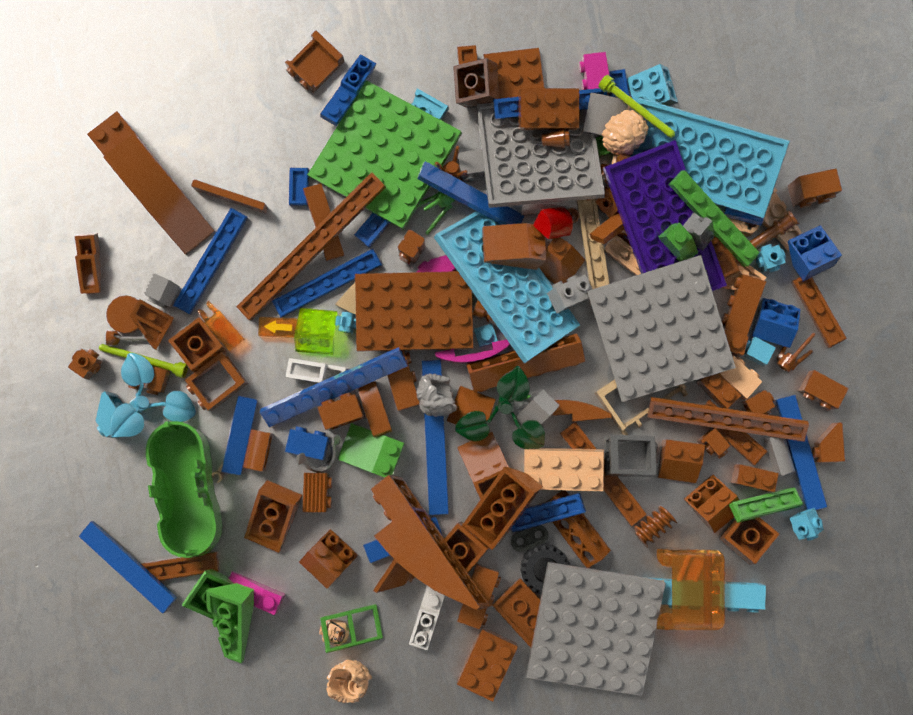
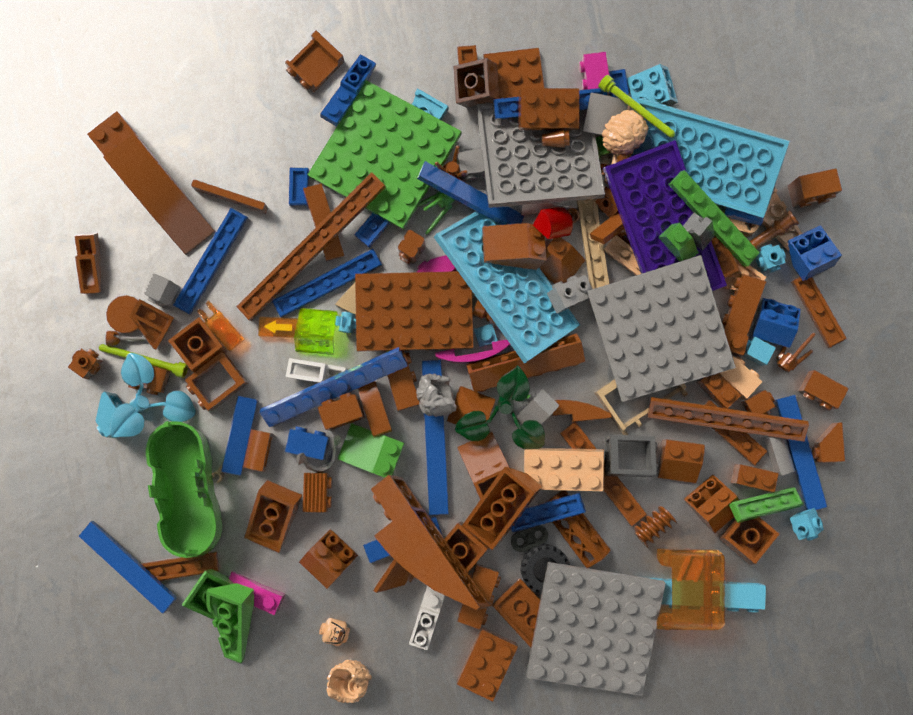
bright green window [320,604,383,653] -> none
dark orange brick [697,428,730,459] -> none

